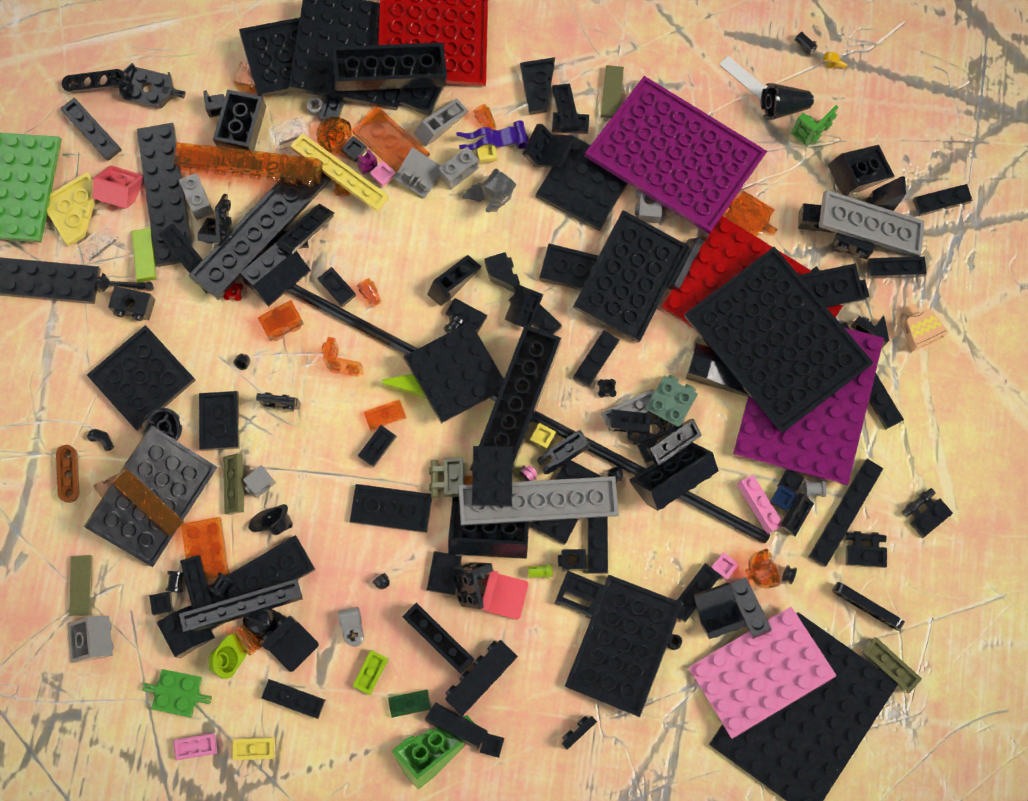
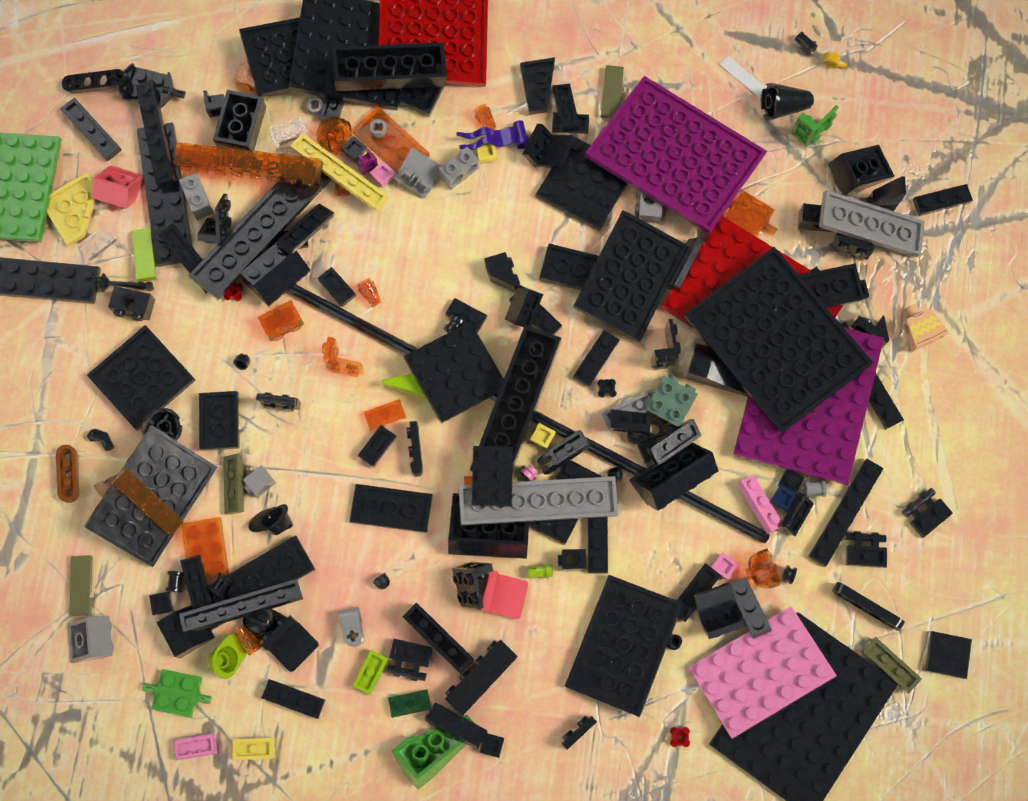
light grey slope [414,98,469,146] -> none
black slope [427,255,482,306] -> none
black plate [427,551,462,596] -> none
olive plate [429,457,464,498] -> none
dark grey helmet [462,168,516,213] -> none
black plate [554,570,604,619] -> none
black plate [867,256,927,278] -> none
none -> black plate [135,80,176,187]
none -> light grey bush [370,119,387,138]
none -> black plate [386,638,433,682]
none -> black hinge [406,421,423,477]
none -> black bracket [651,319,681,370]
none -> red plate [670,727,690,747]
none -> black tile [925,631,972,679]

